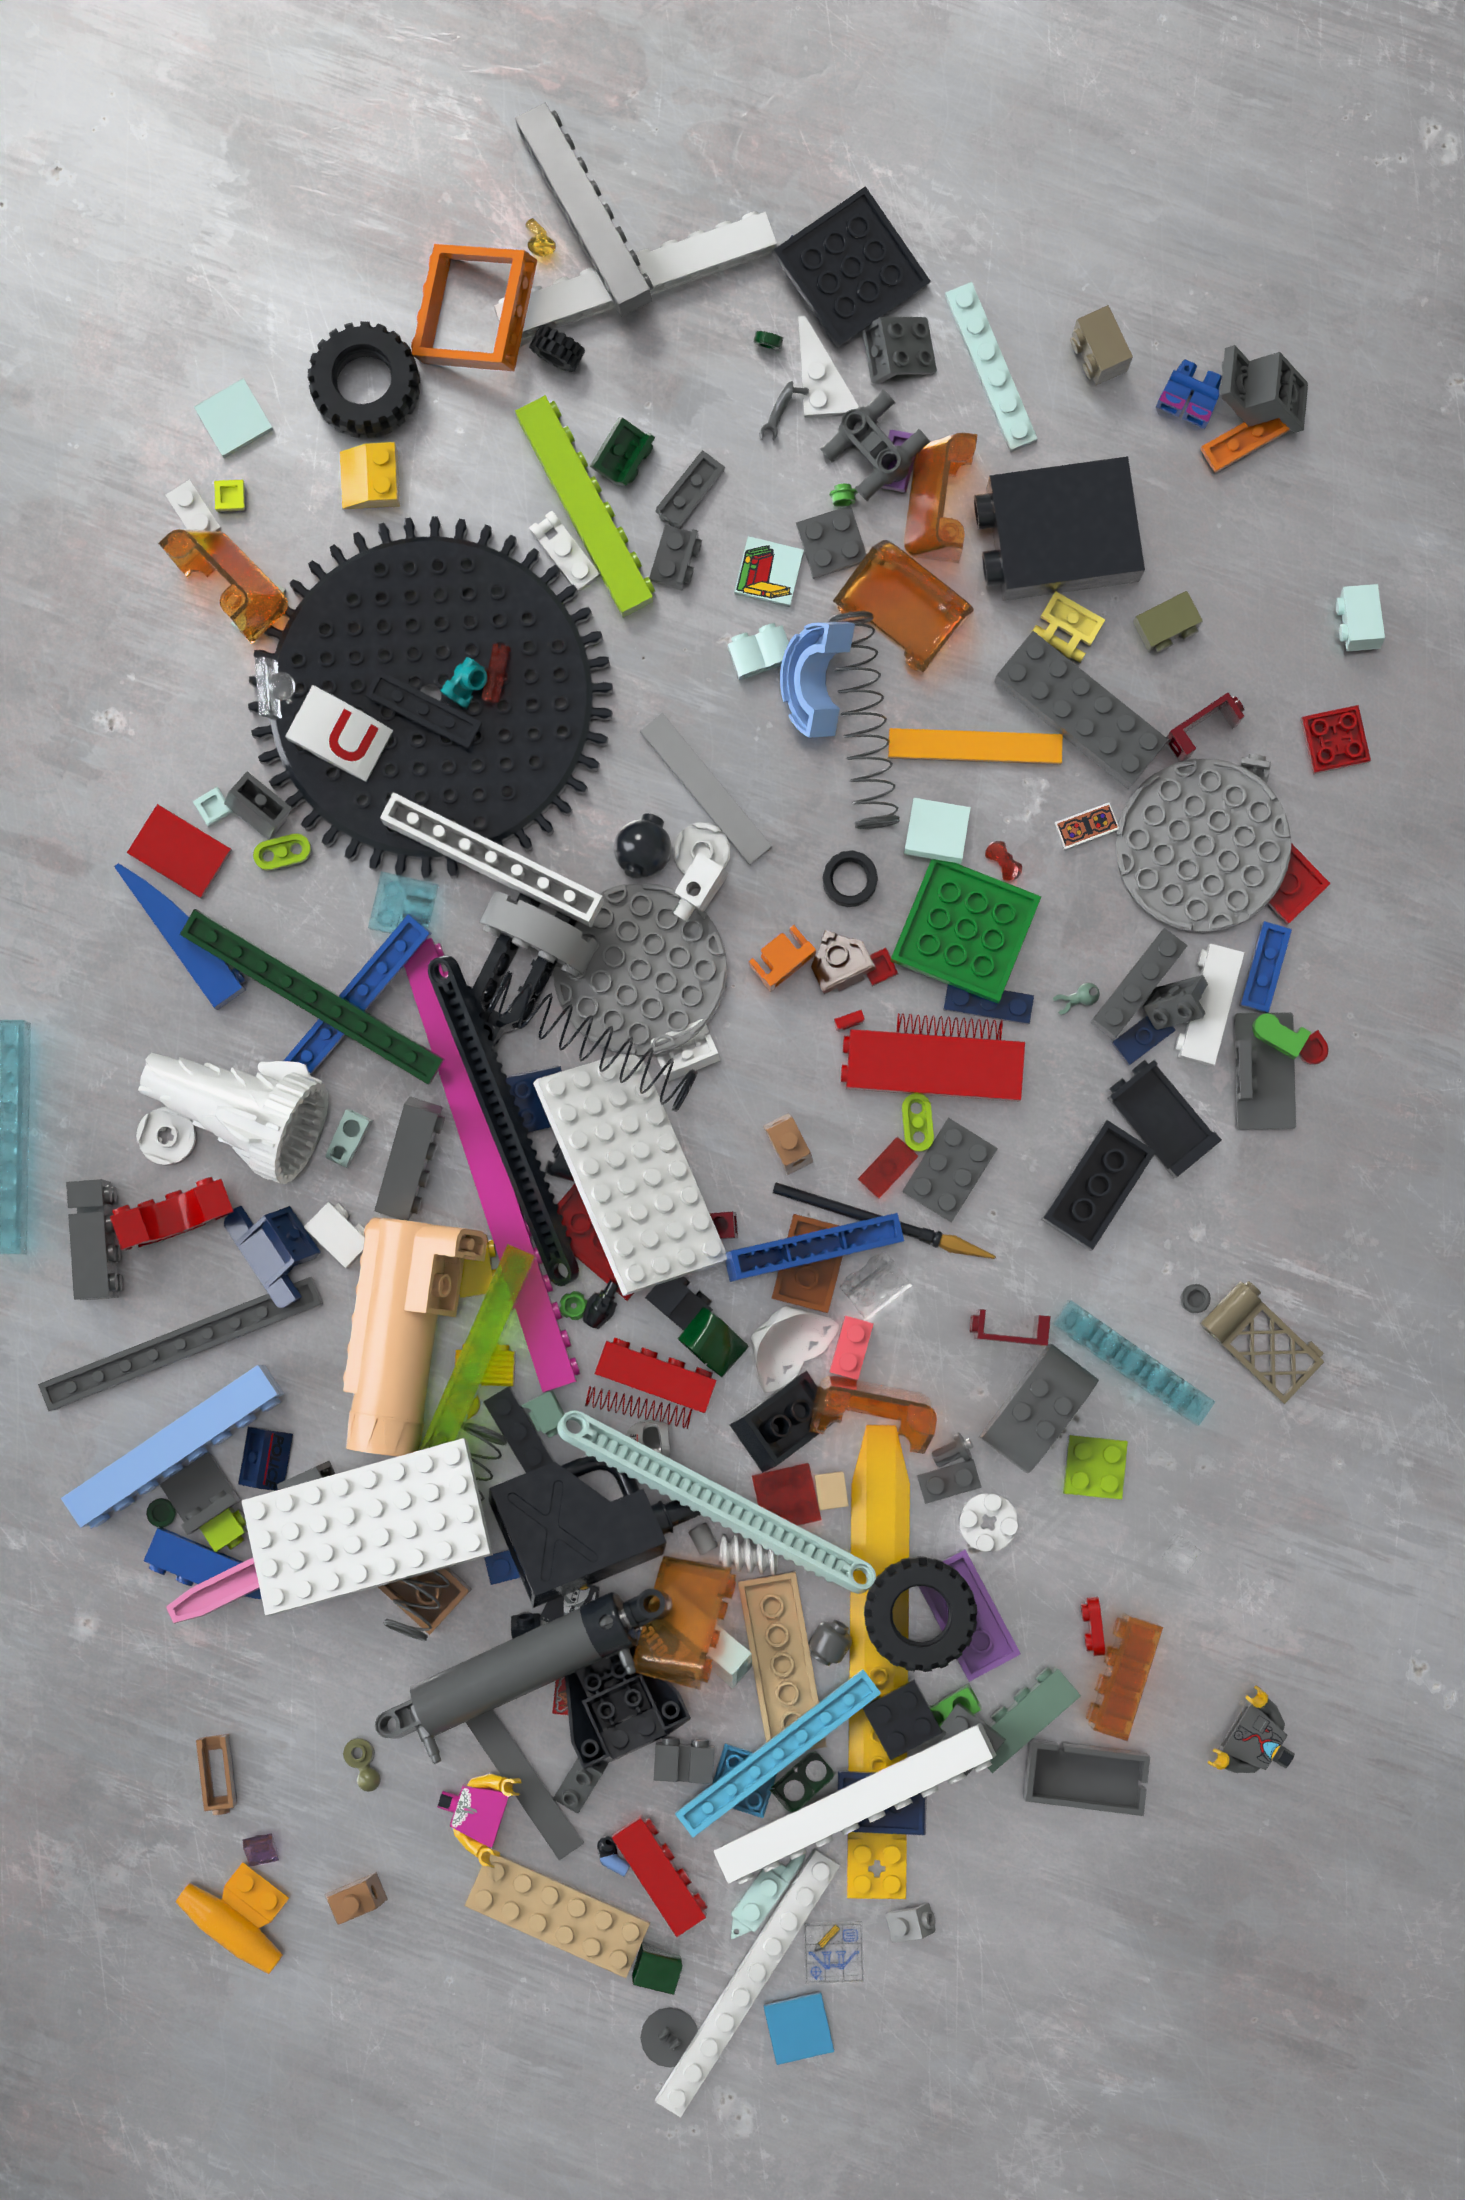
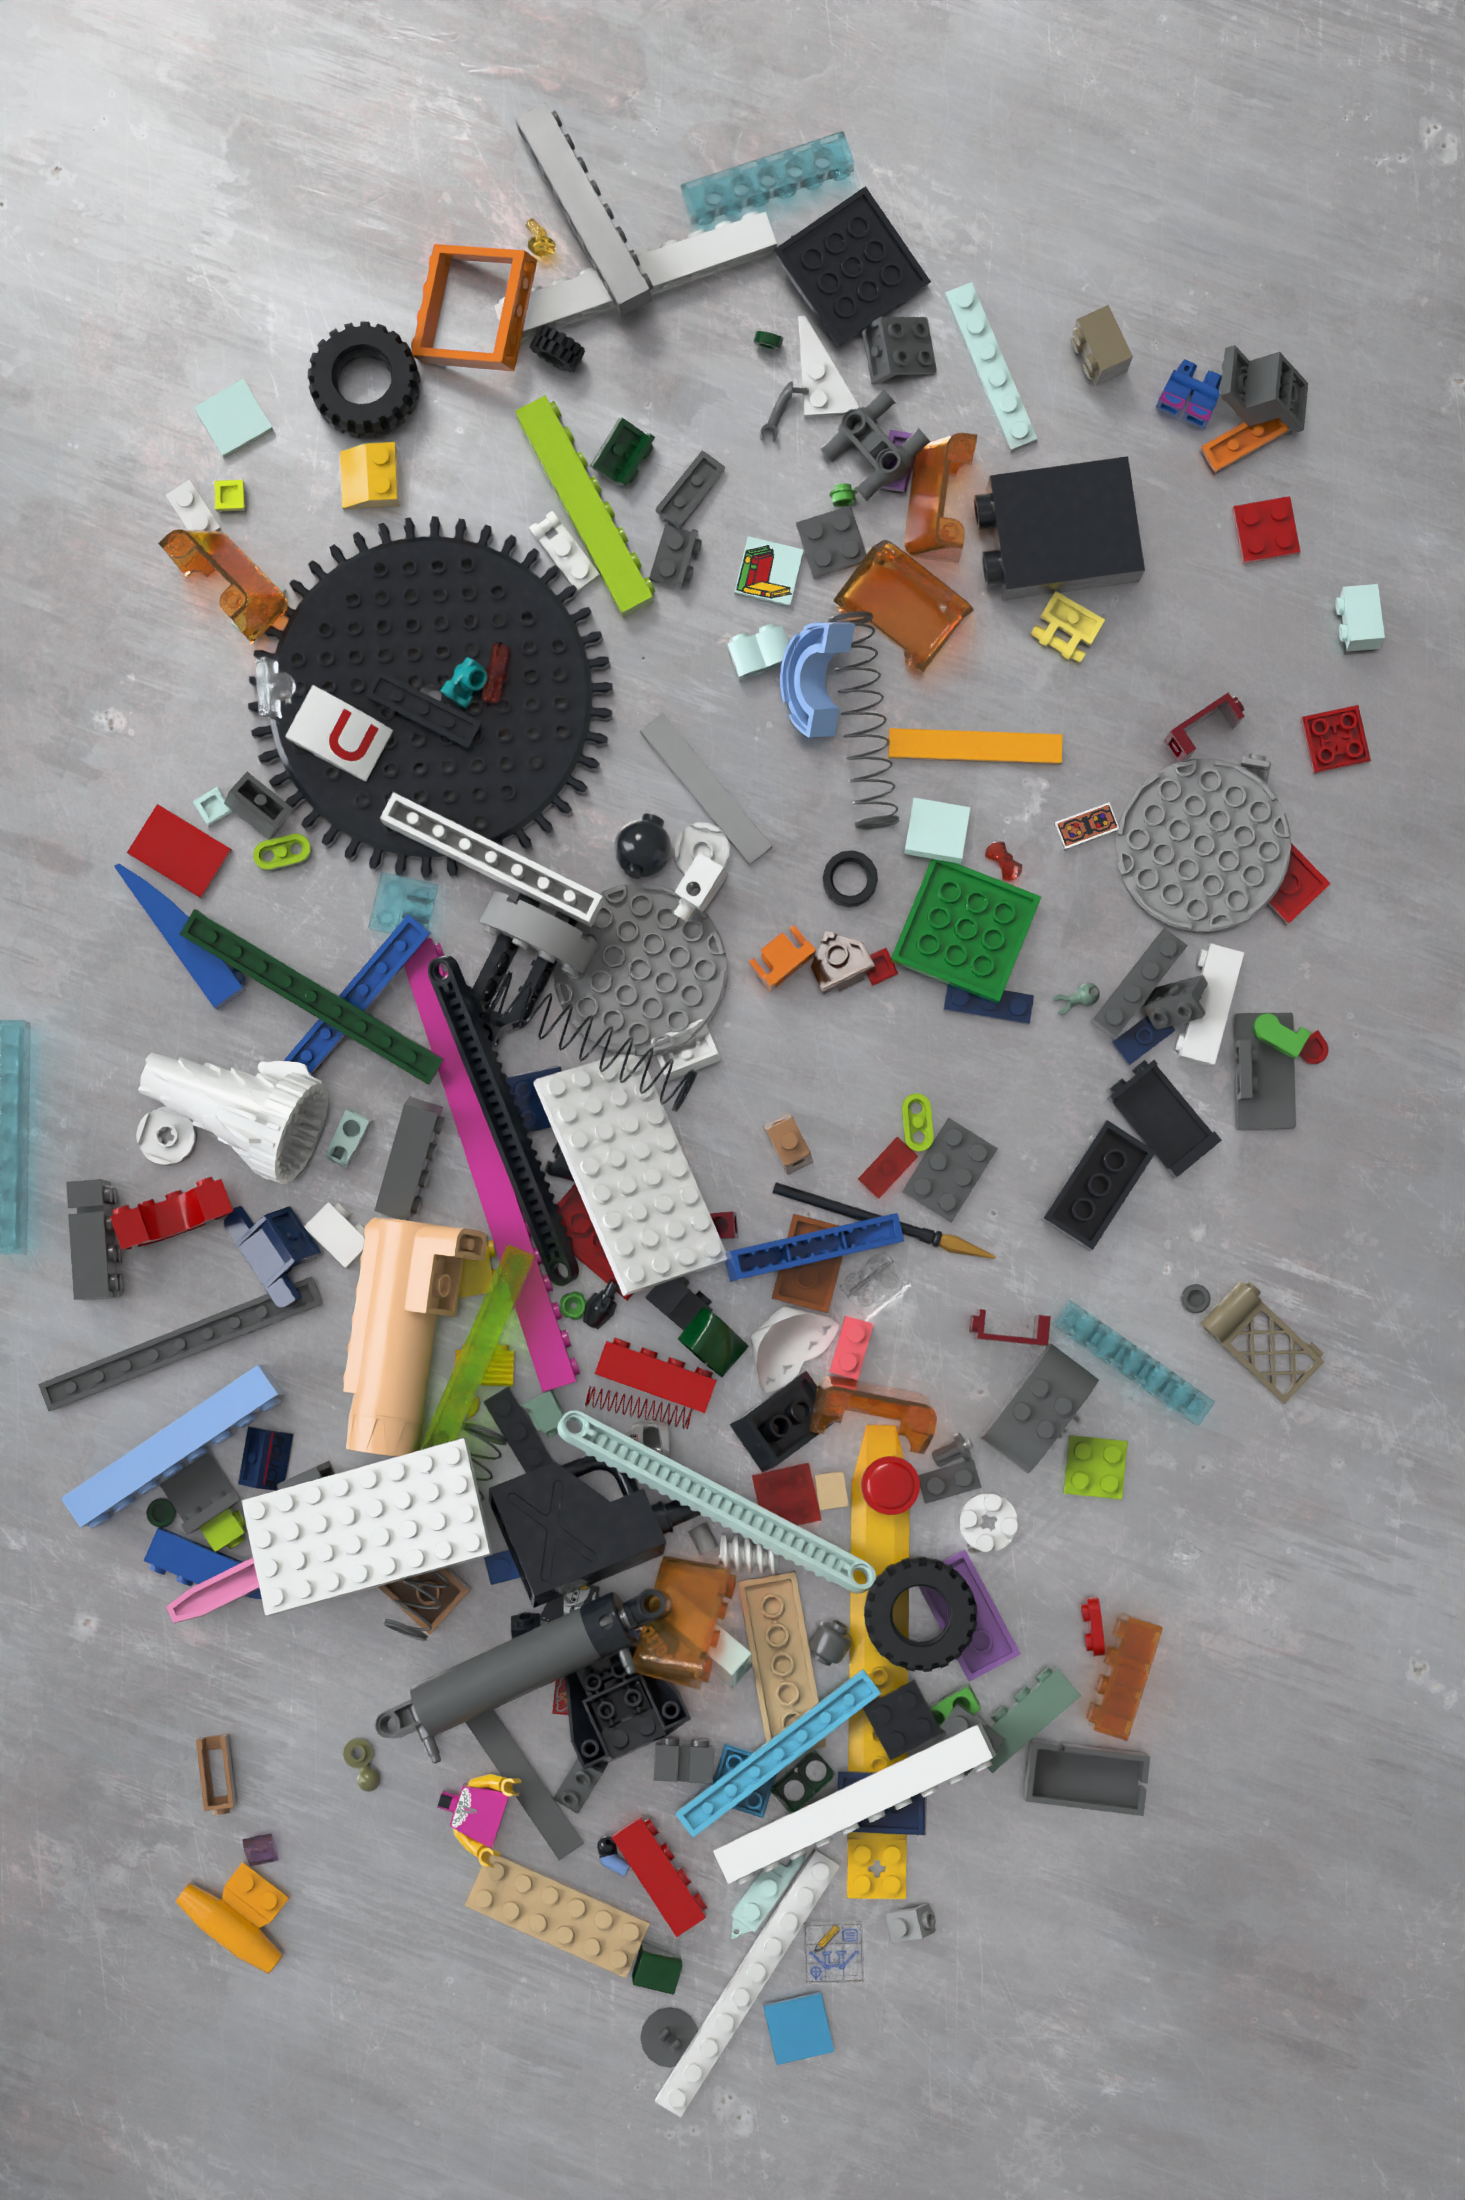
medium nougat torso [325,1872,388,1925] -> none
red tile [833,1009,865,1032] -> none
red brick [841,1029,1025,1102] -> none
red piece [897,1013,1003,1040] -> none
dark grey brick [994,631,1169,789] -> none
olive brick [1133,591,1203,652] -> none
dark grey torso [1208,1685,1295,1773] -> none
blue plate [1239,921,1292,1013] -> none
none -> clear light blue brick [680,131,854,226]
none -> red piece [861,1456,920,1515]
none -> red plate [1232,496,1301,564]

